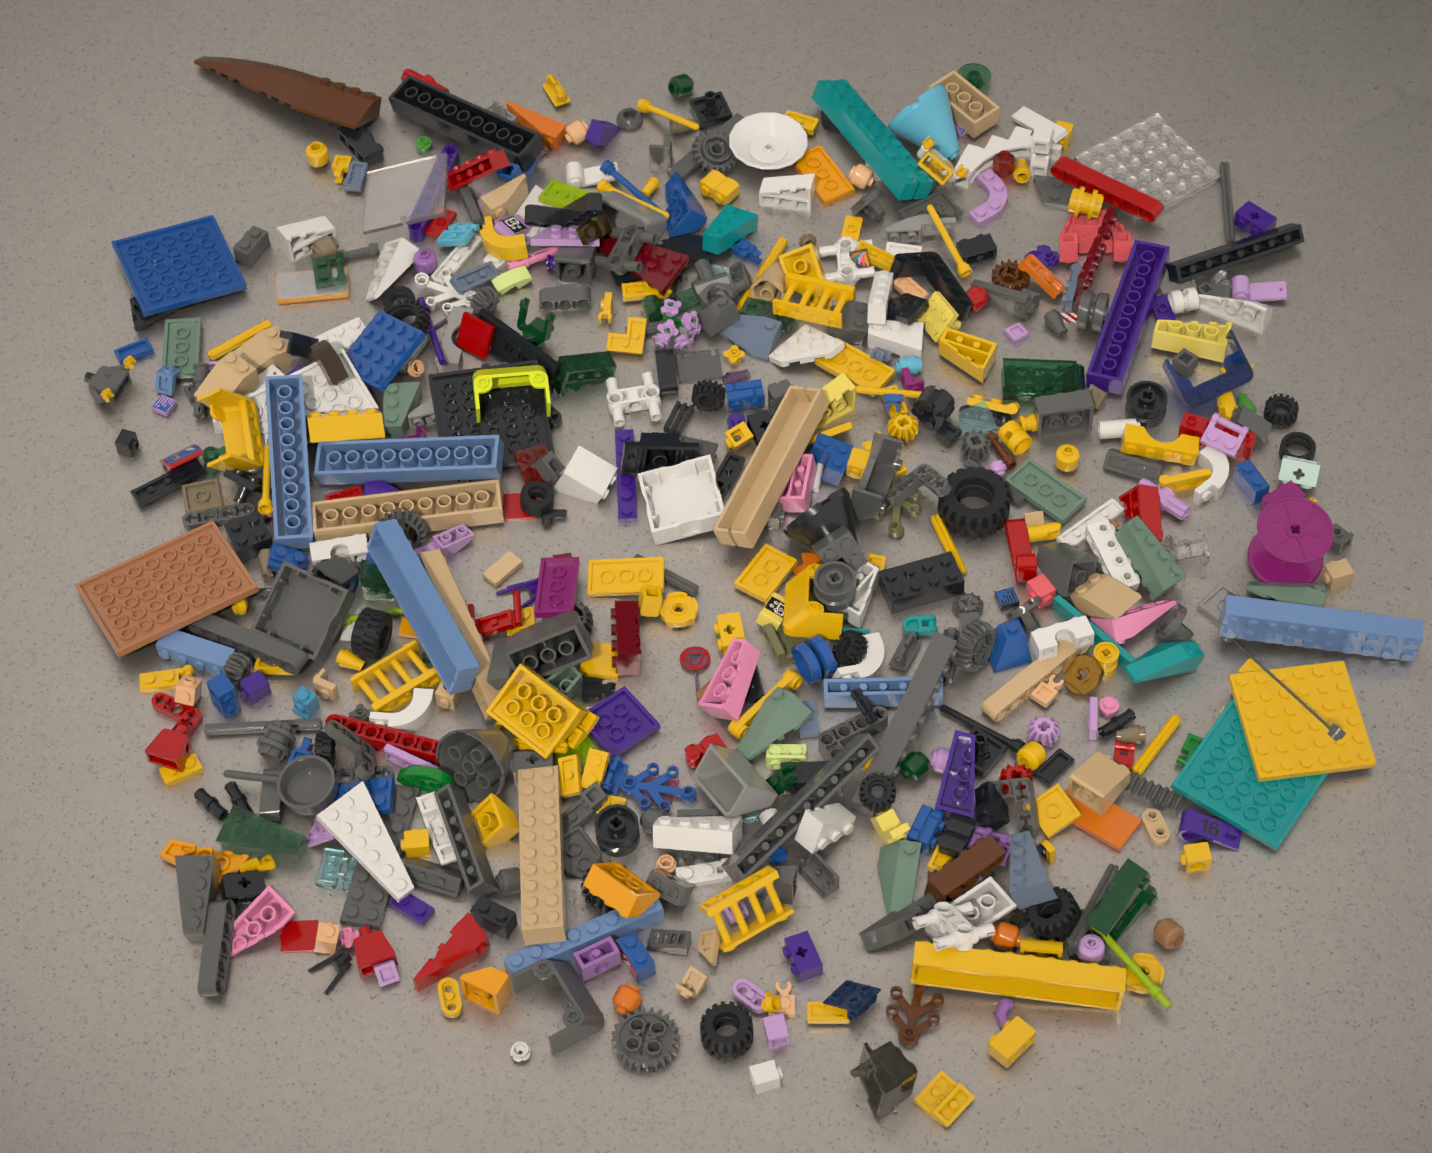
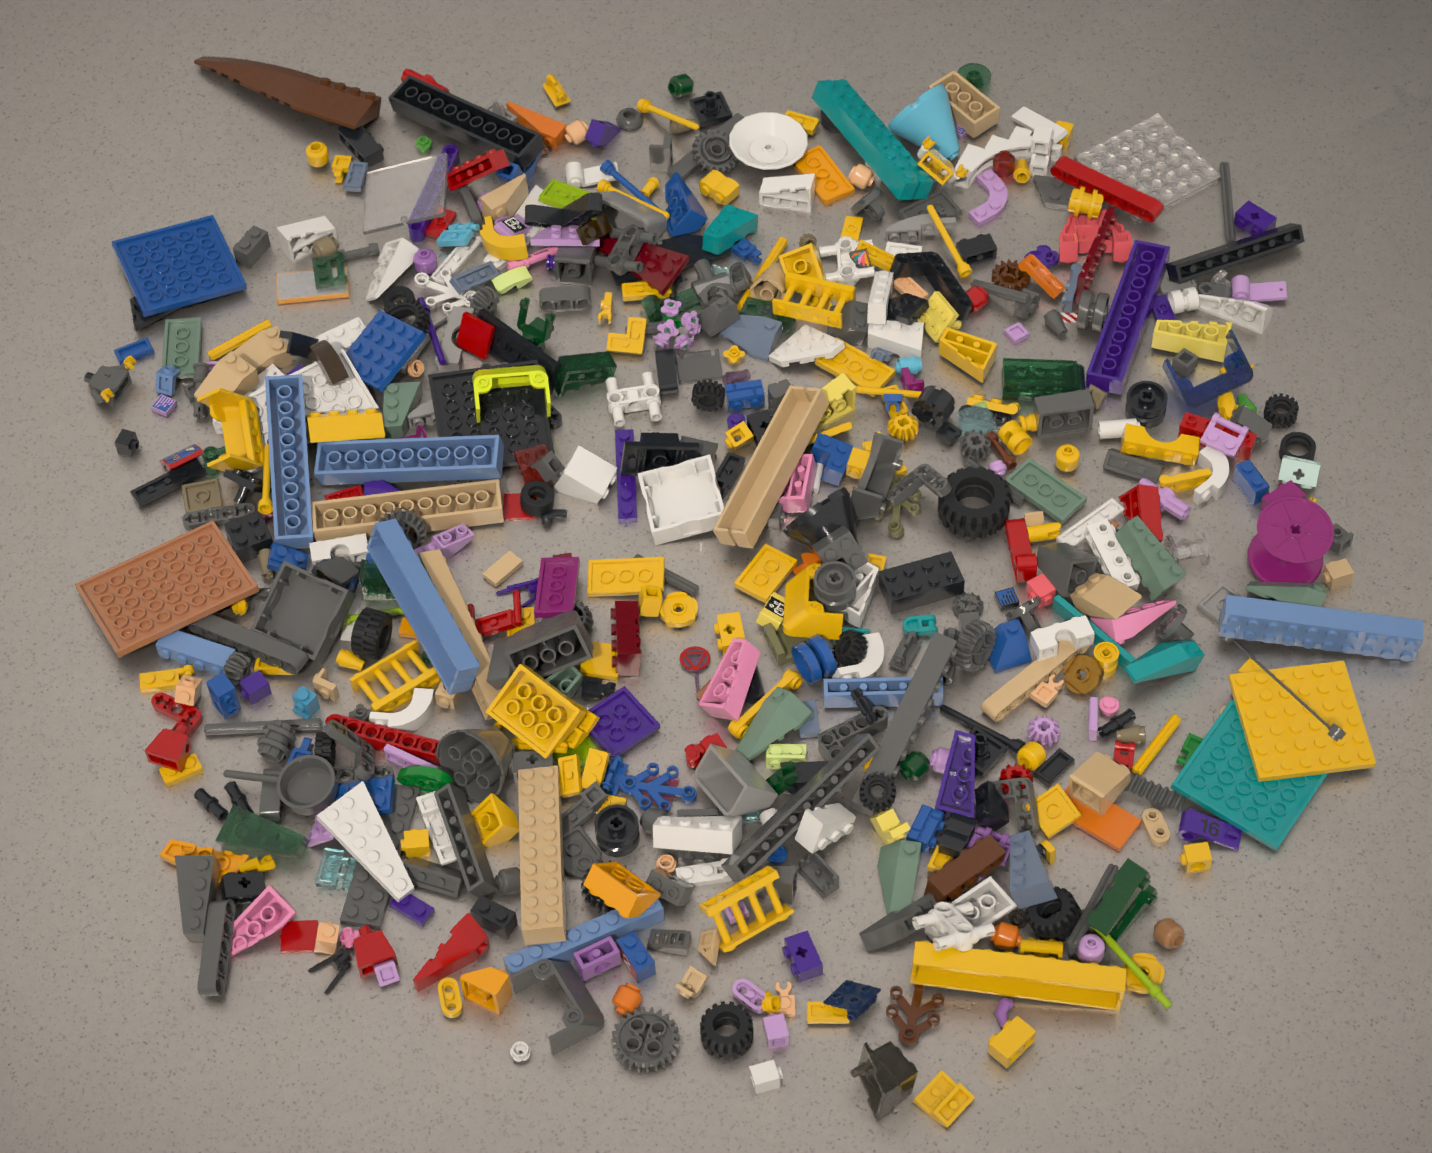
black tile [663,401,694,437] -> none
yellow axle [931,514,967,575] -> none

